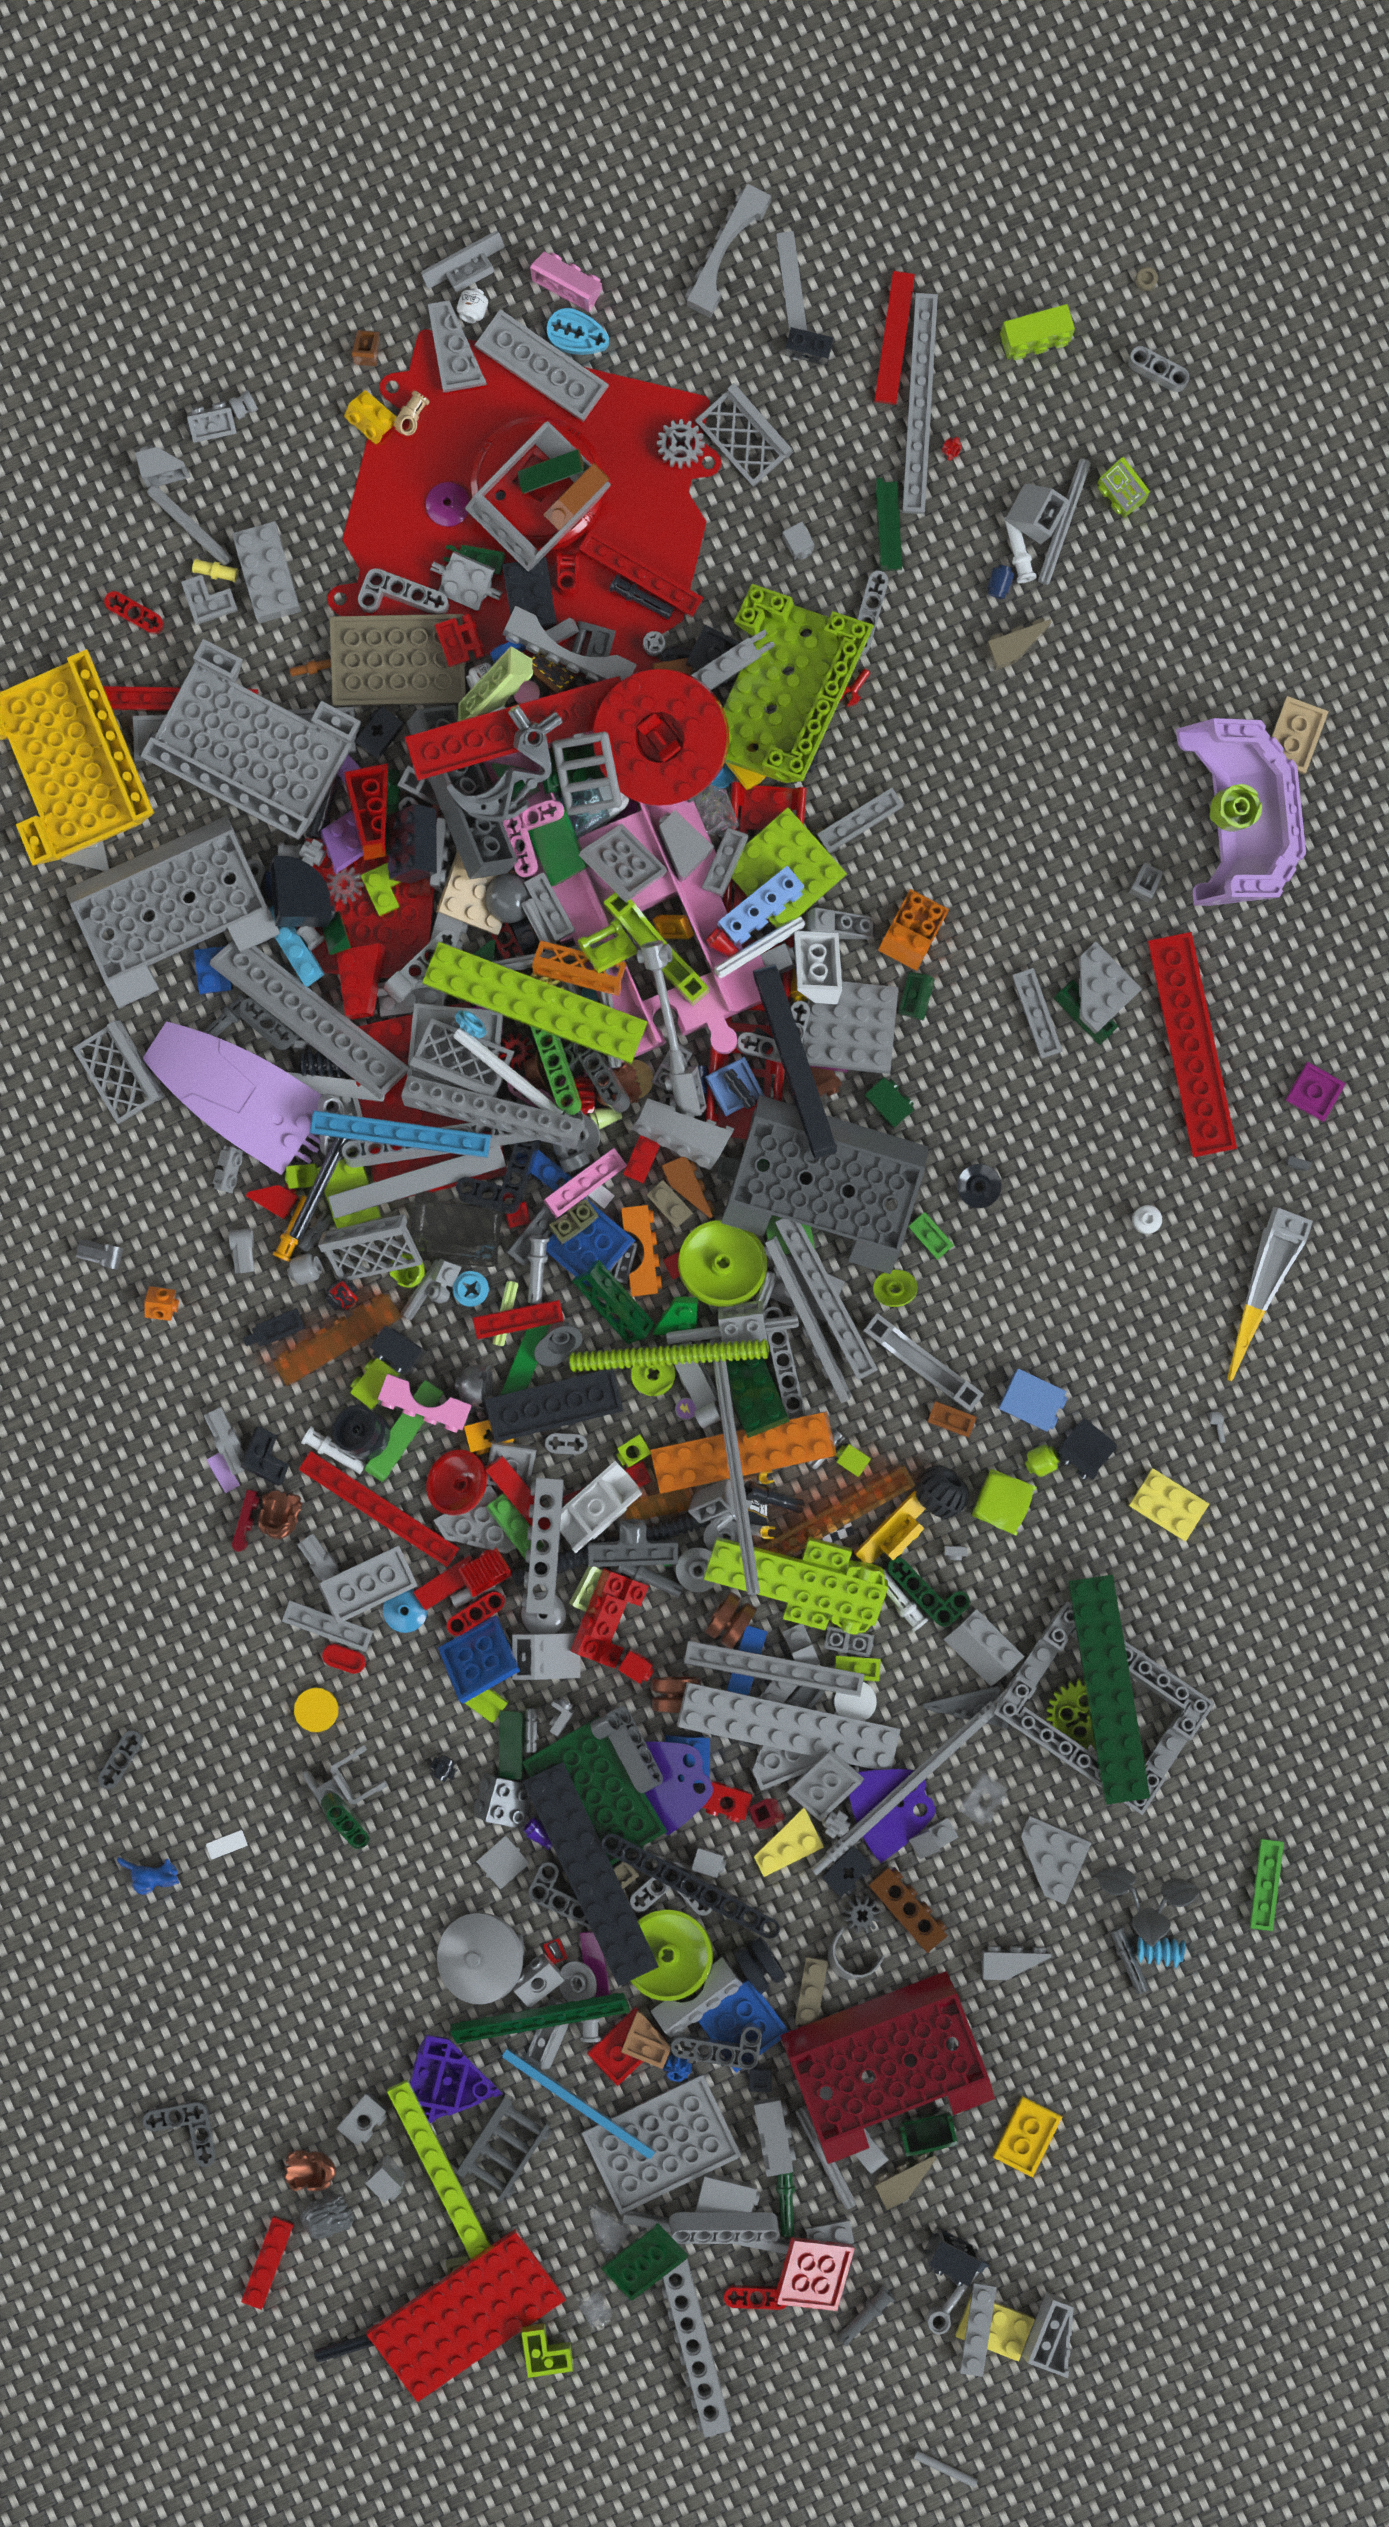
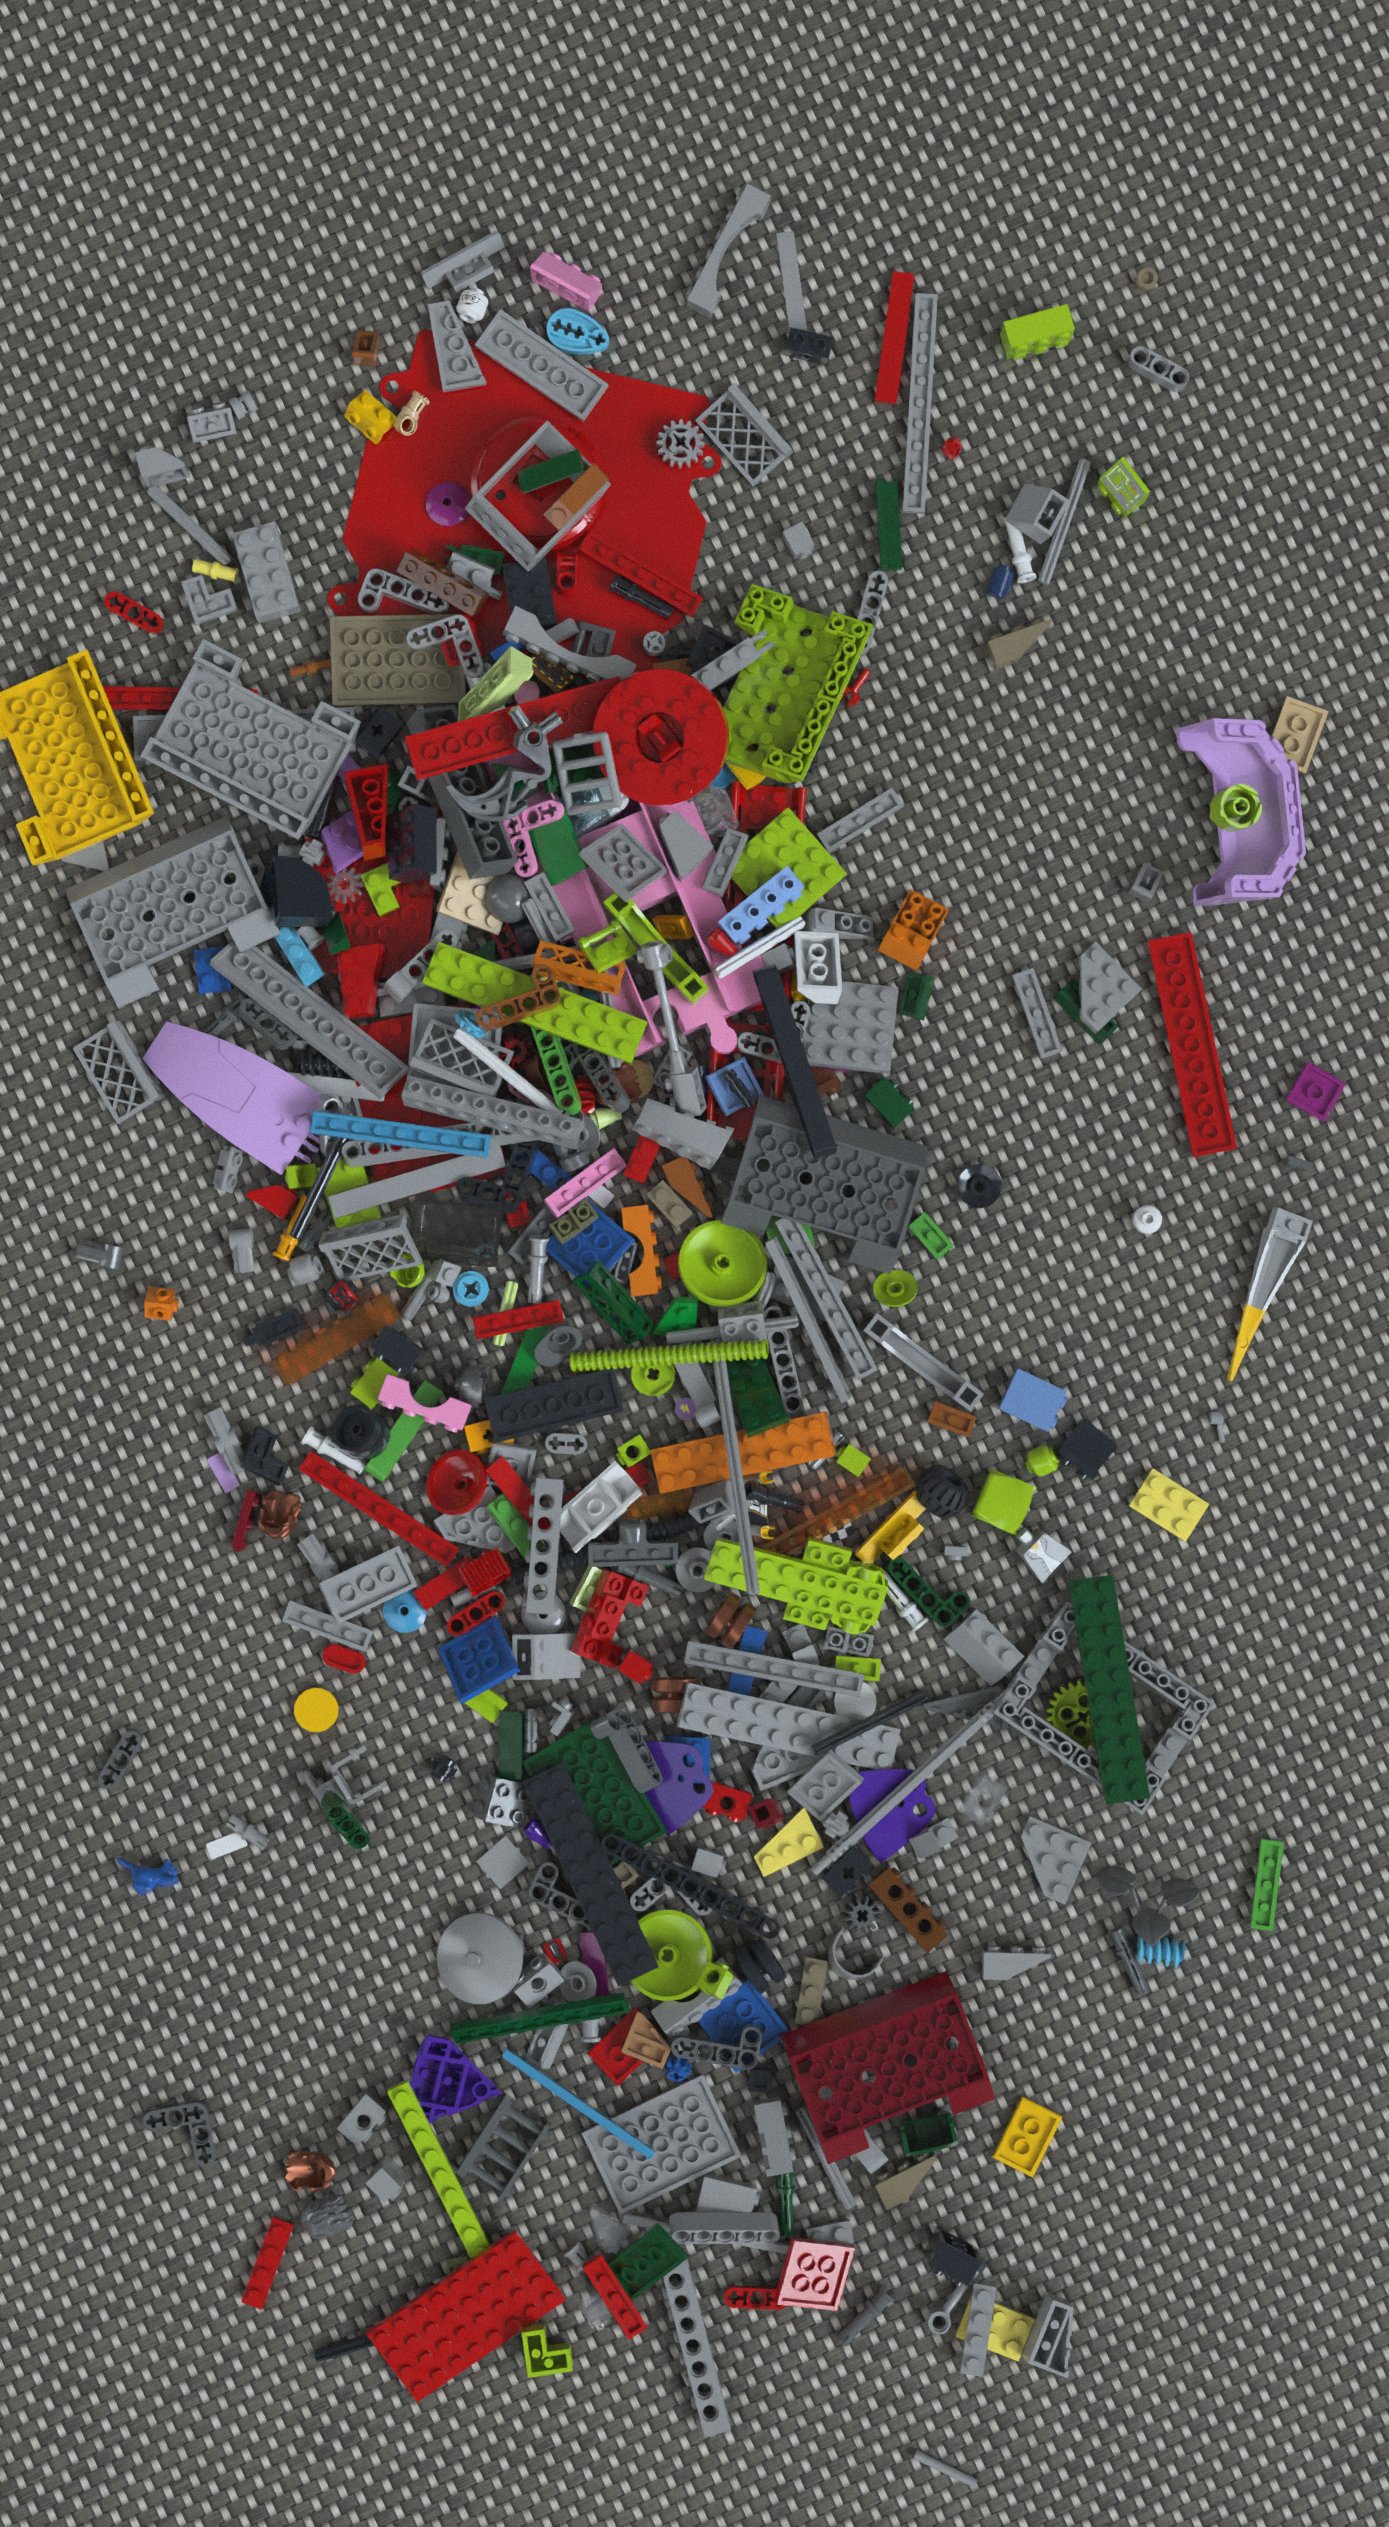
none -> light grey pin [225,1814,270,1851]
none -> reddish brown brick [397,548,489,616]
none -> light grey beam [406,615,483,679]
none -> dark orange beam [476,964,560,1031]
none -> light grey bush [563,2242,591,2272]
none -> red plate [582,2253,648,2340]
none -> lime brick [696,1961,734,2000]
none -> black axle [811,1690,929,1756]
none -> torso [1016,1528,1071,1583]

